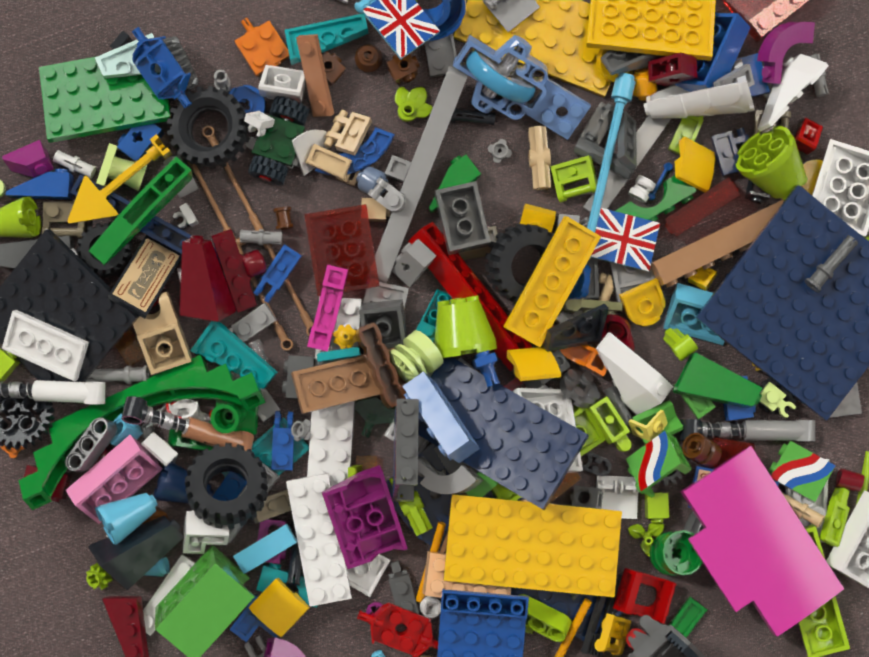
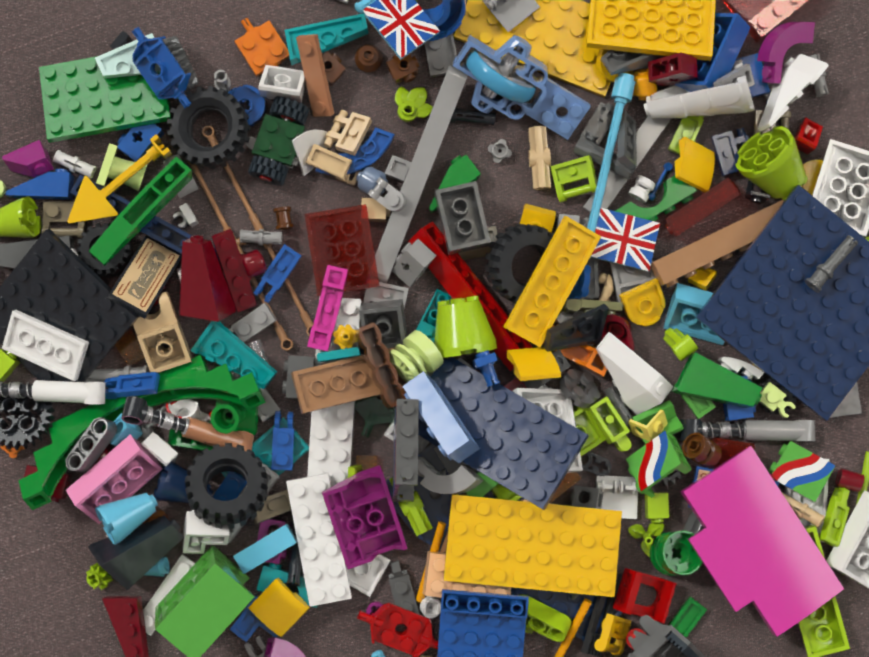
white tile [244,111,275,137] -> none
light grey plate [291,419,311,441] -> none
none -> blue hinge [104,372,160,399]
none -> white slope [717,357,764,380]

